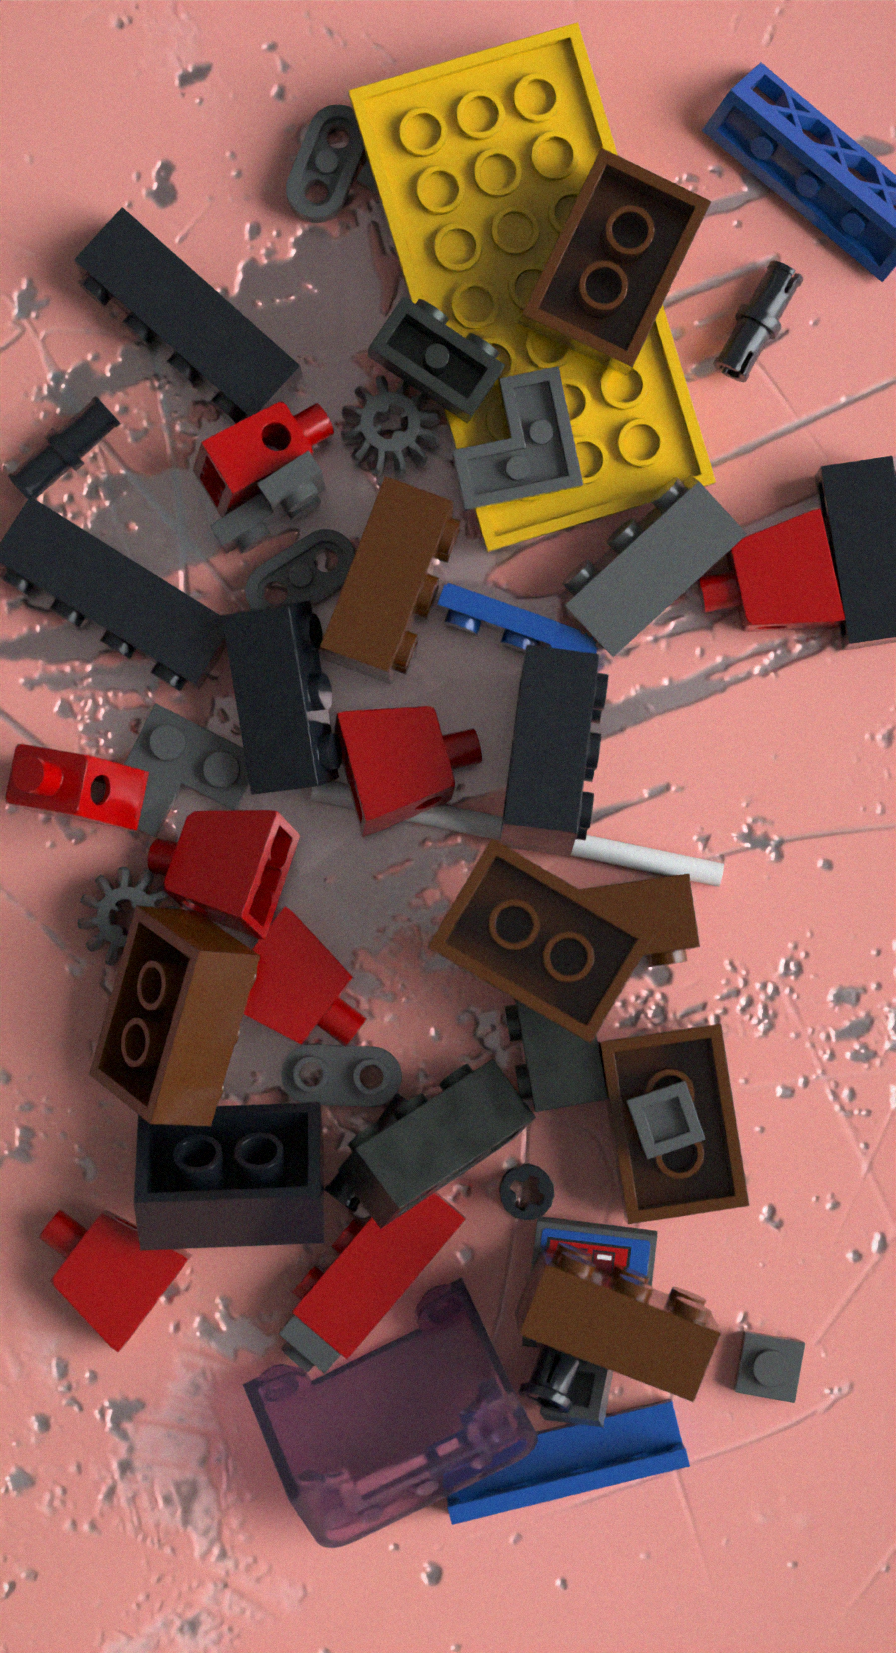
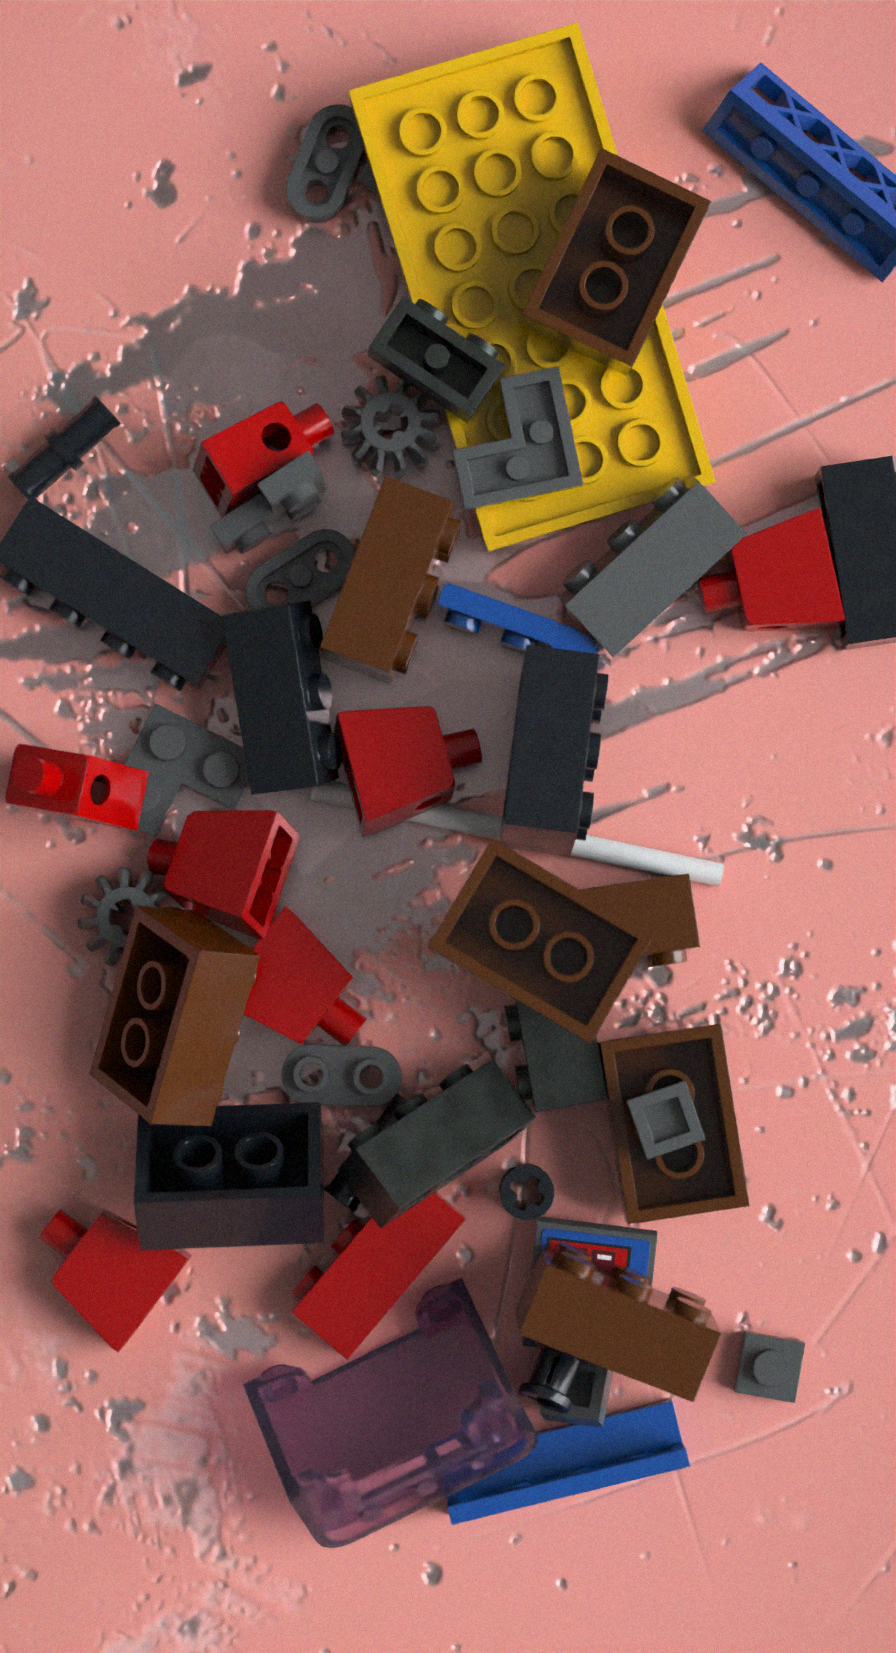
black brick [74,207,303,424] -> none
dark grey plate [279,1314,341,1374] -> none
black pin [713,261,804,382] -> none

